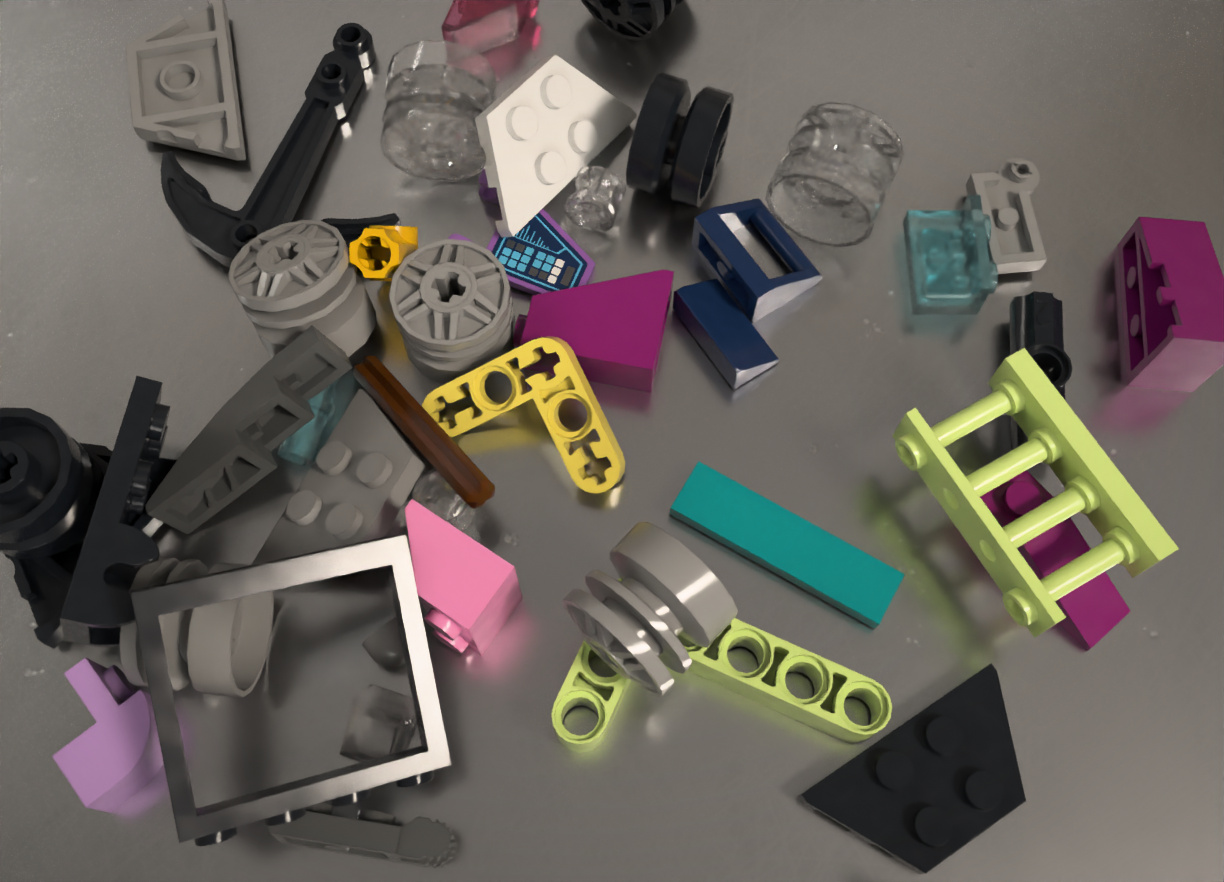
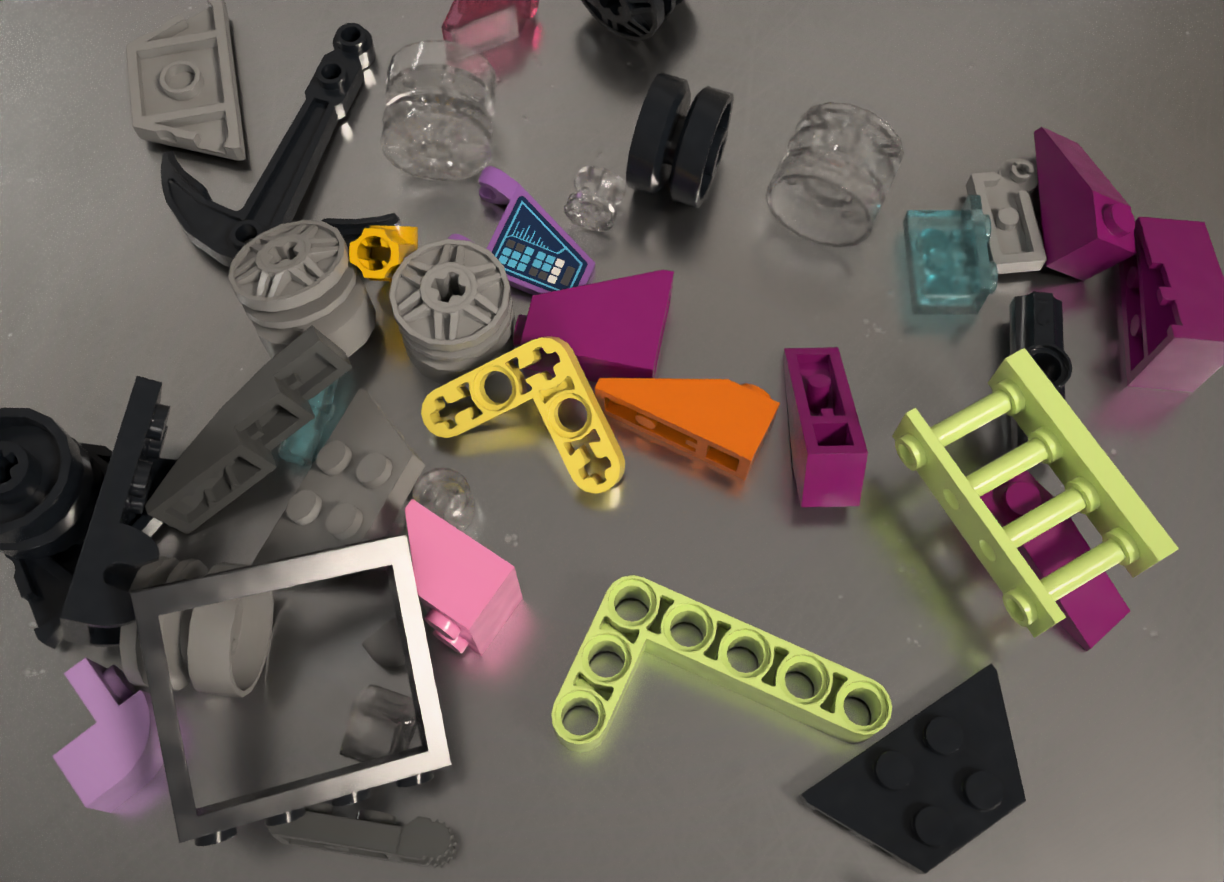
reddish brown axle [353,355,495,509] -> none
white wing [475,54,637,237] -> none
light grey wheel [562,522,738,698] -> none
teal tile [669,461,905,629] -> none
dark blue slope [672,278,779,390] -> none
dark blue tile [691,198,822,323] -> none
none -> orange slope [595,378,780,480]
none -> magenta slope [783,347,868,507]
none -> magenta slope [1034,127,1136,281]

